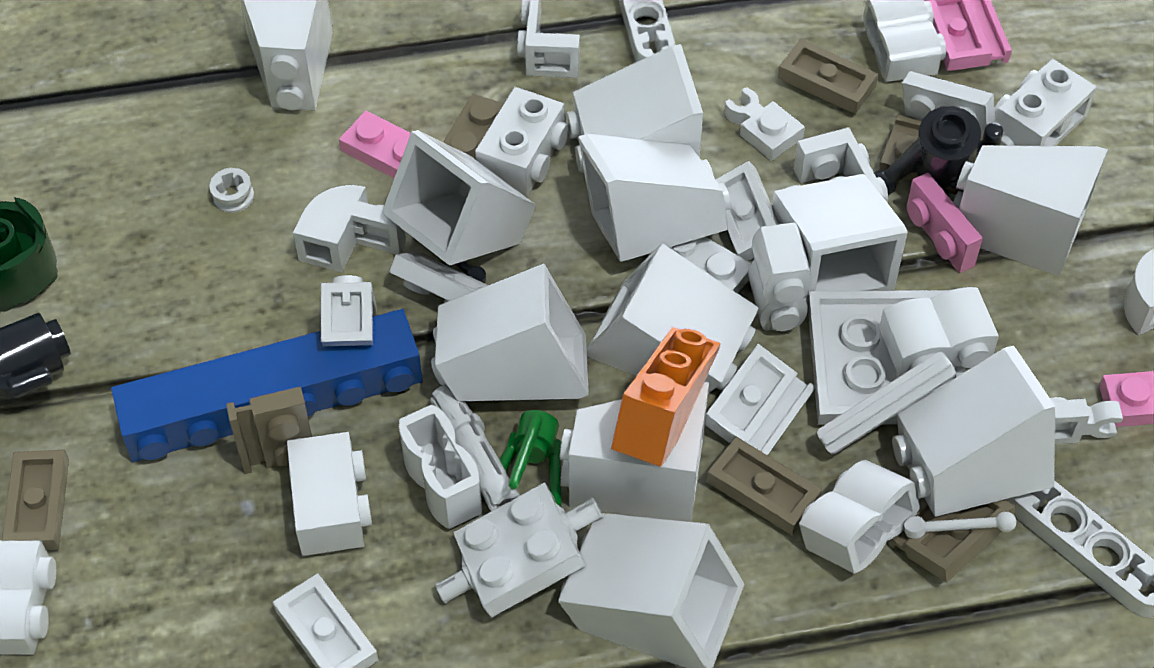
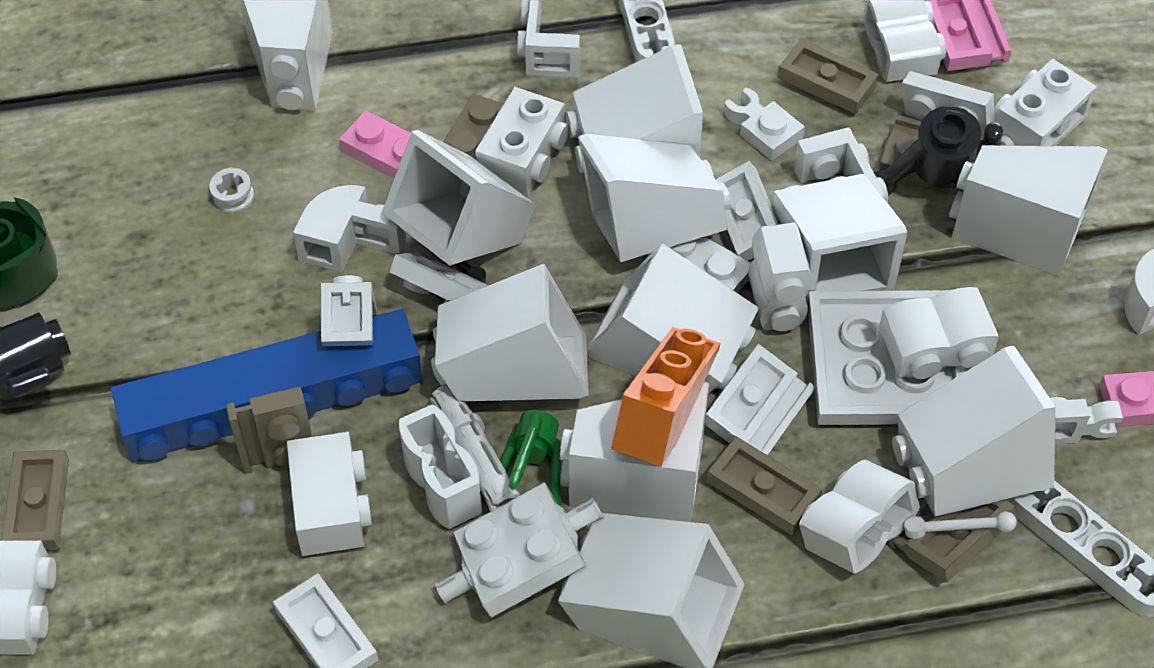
white axle [817,352,956,454] -> none
bright pink plate [906,173,983,274] -> none

